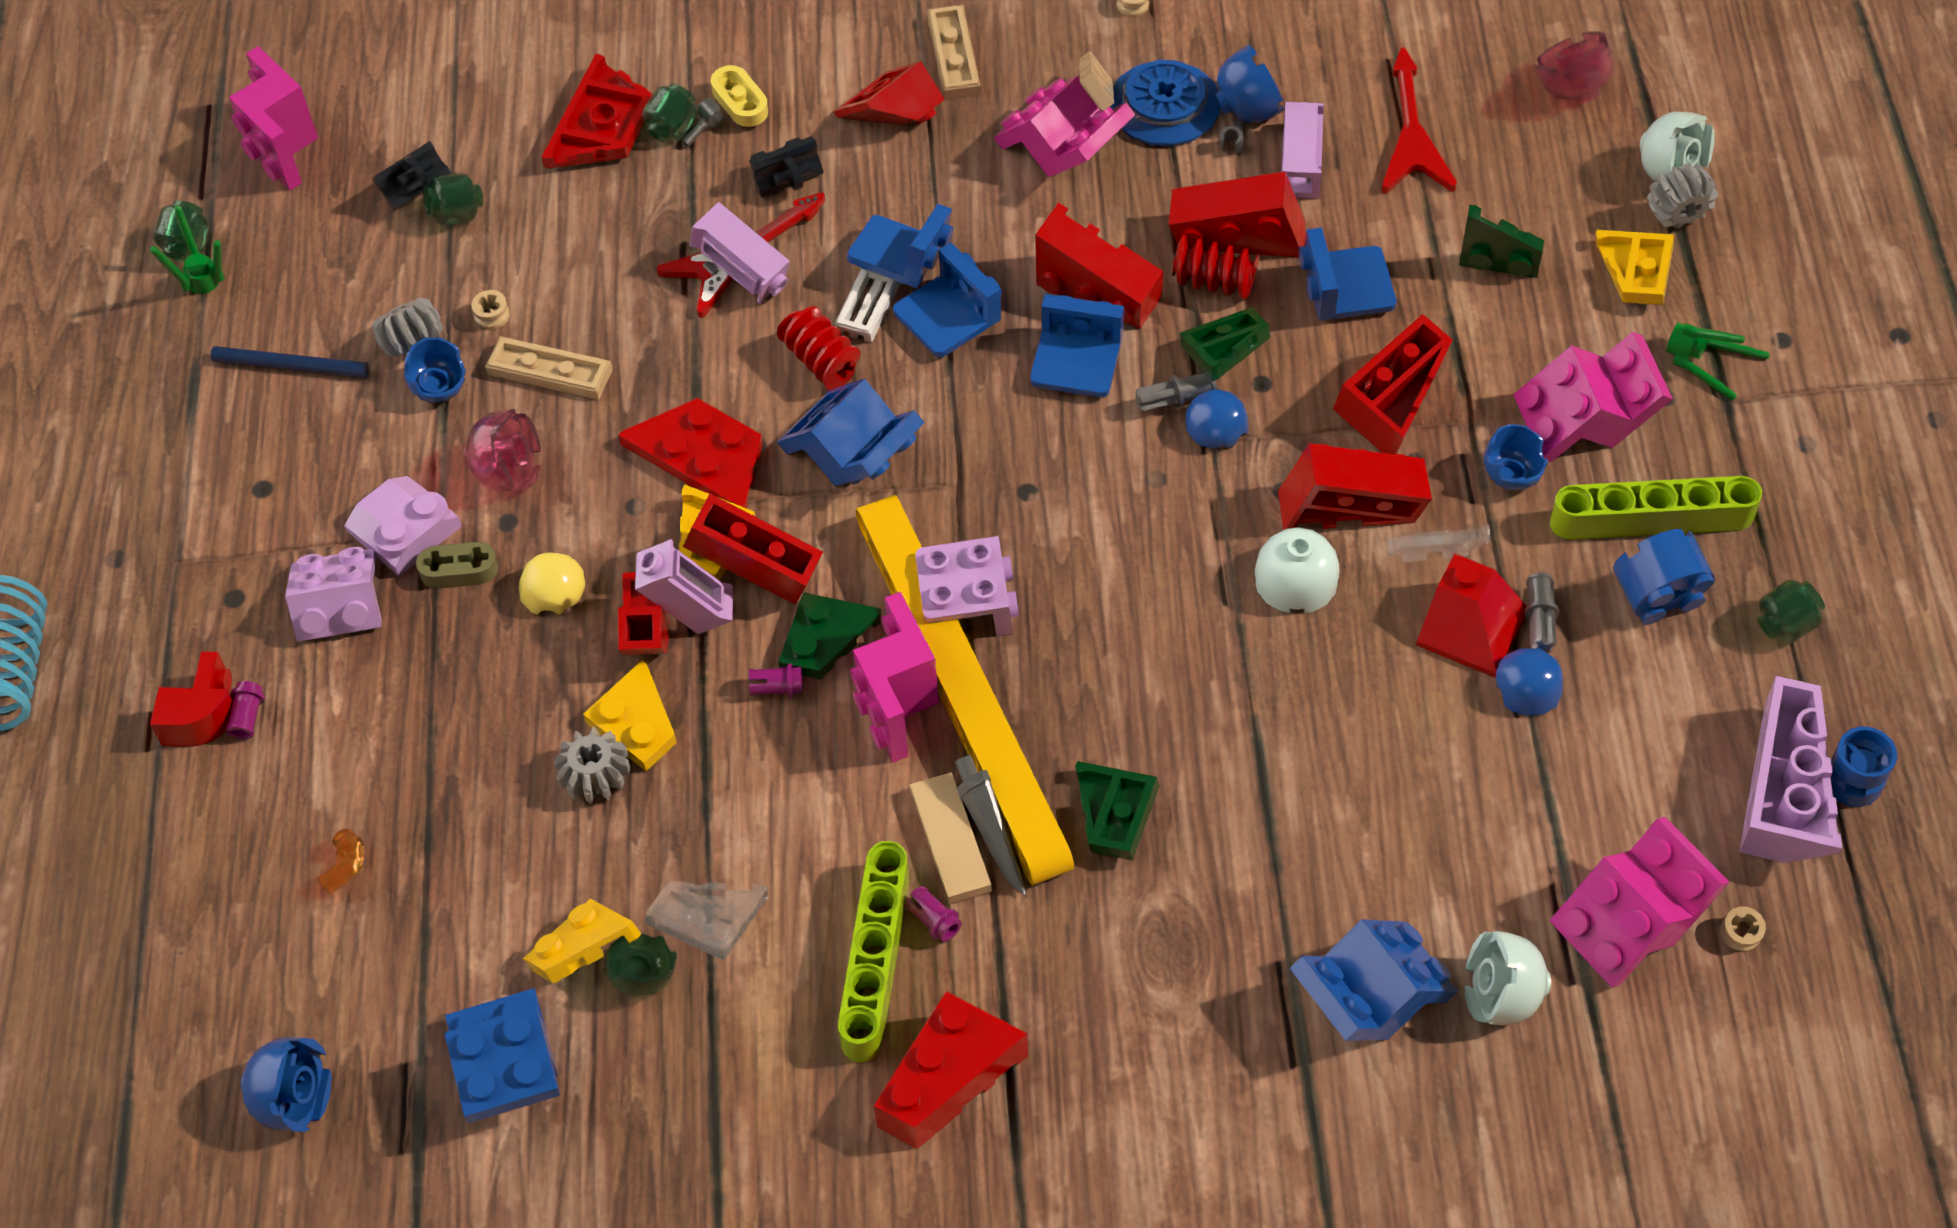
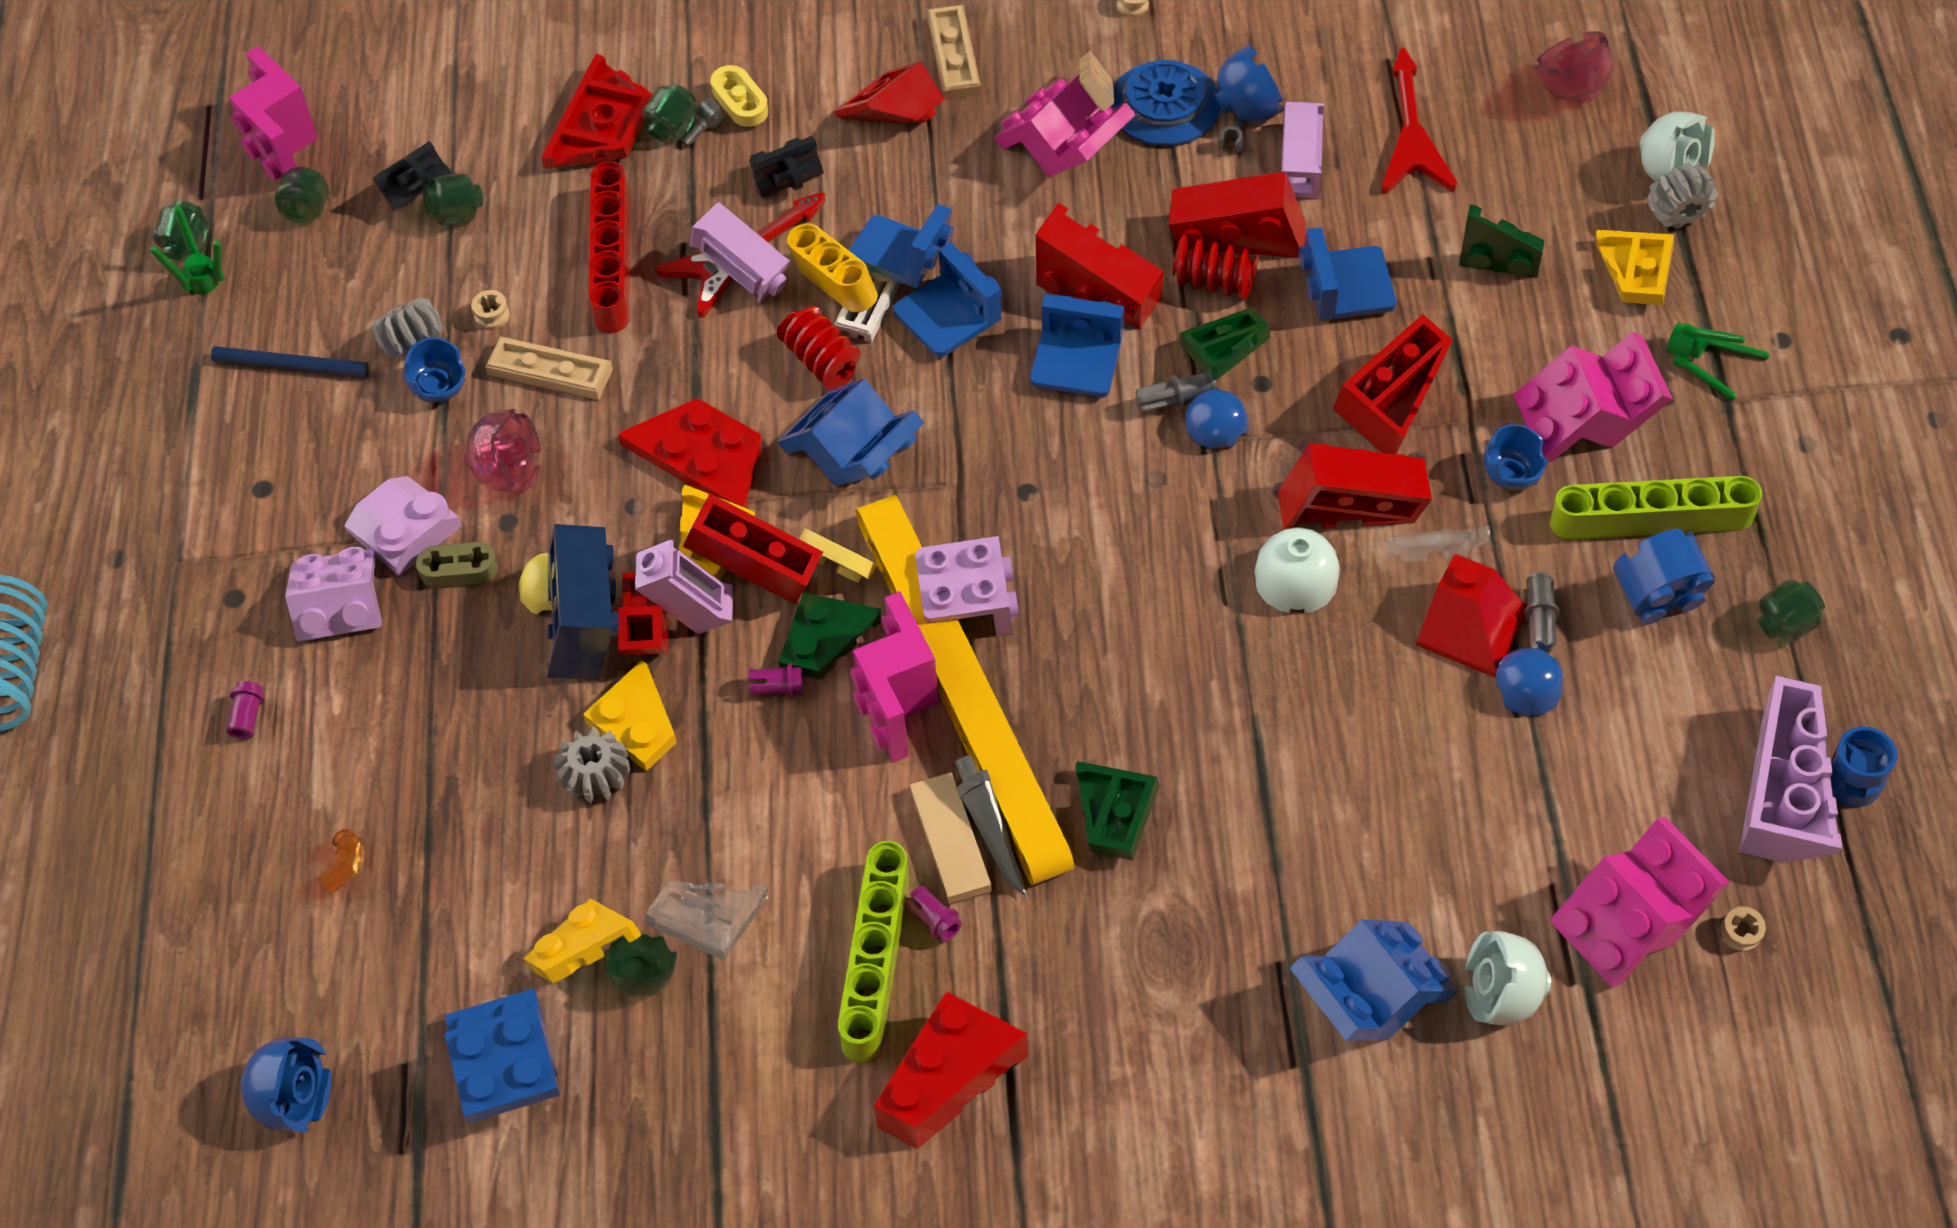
red brick [150,651,233,747] -> none
none -> clear green head [274,166,329,224]
none -> dark blue wedge [547,524,619,680]
none -> red beam [588,161,630,333]
none -> yellow beam [787,223,878,312]
none -> light yellow plate [799,528,877,583]

